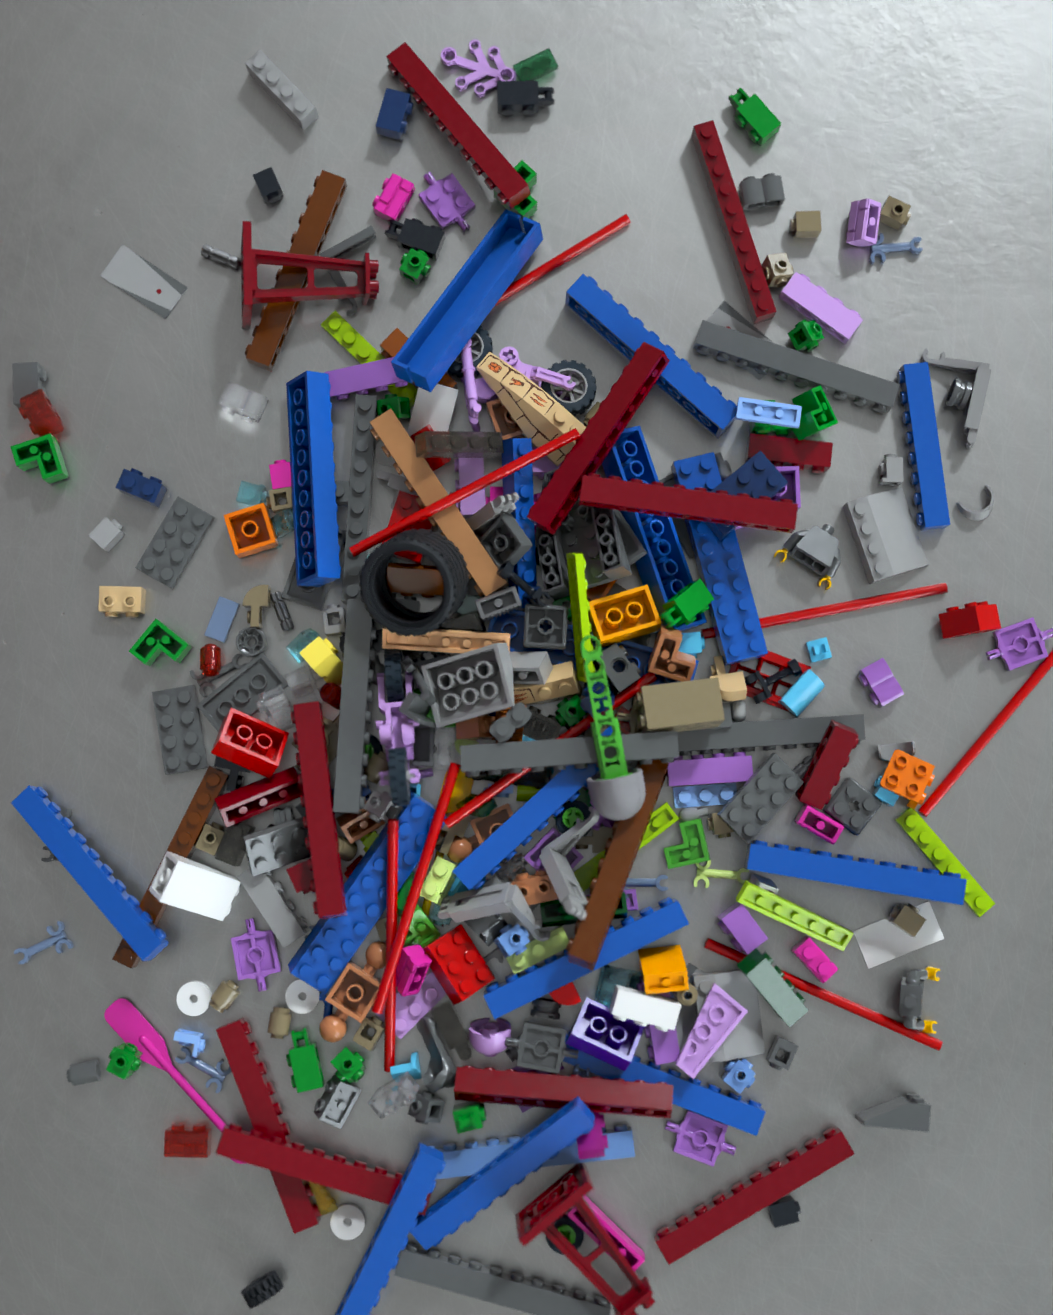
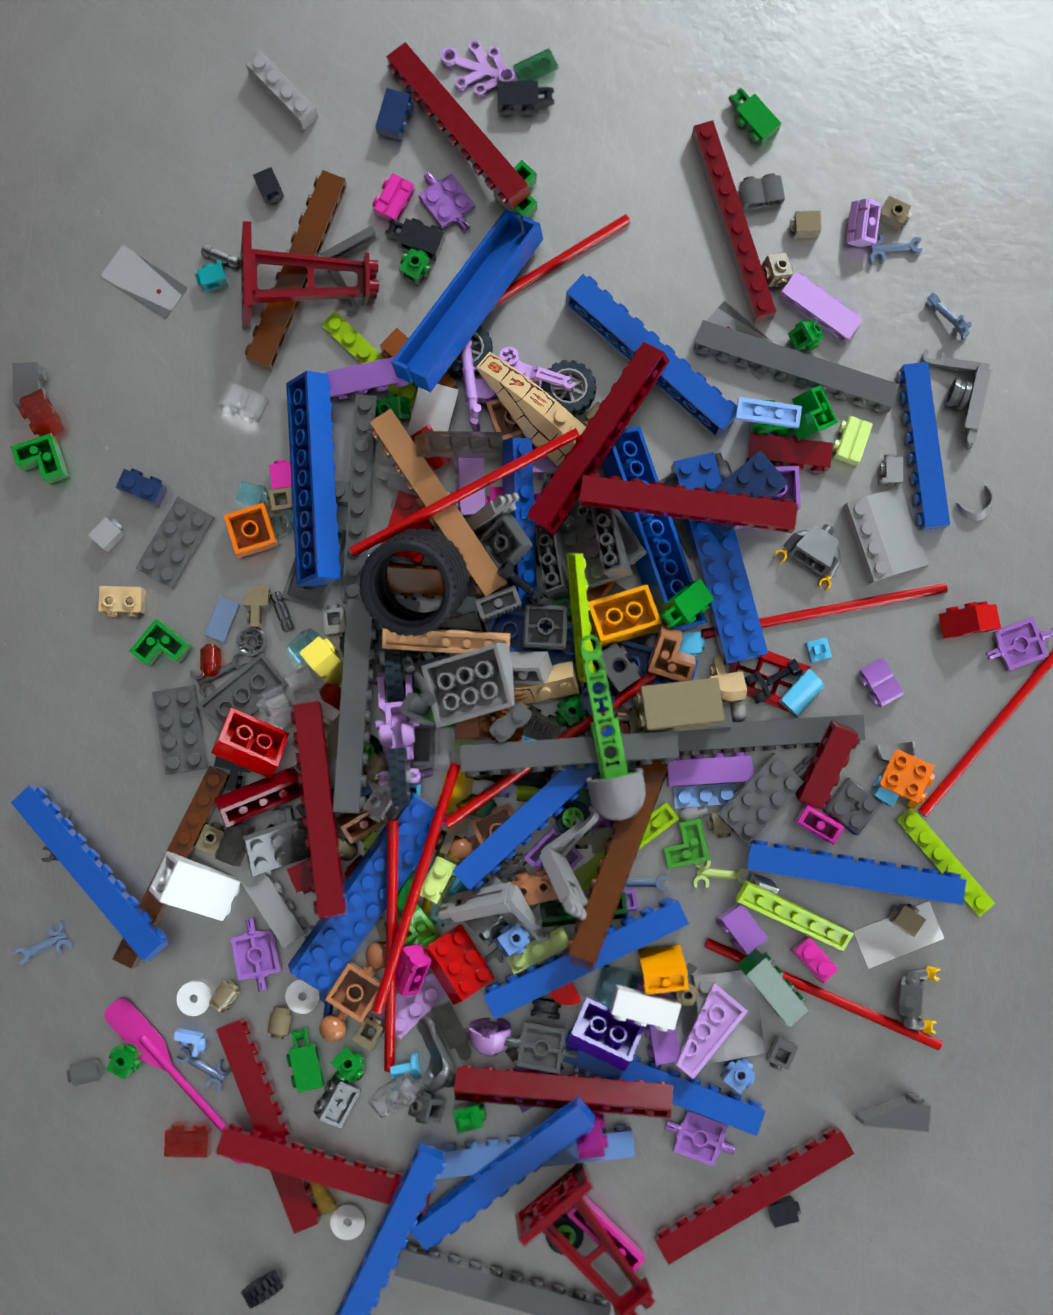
none -> teal brick [195,259,229,291]
none -> yellowish green brick [832,416,873,466]
none -> sand blue bar [926,293,972,340]

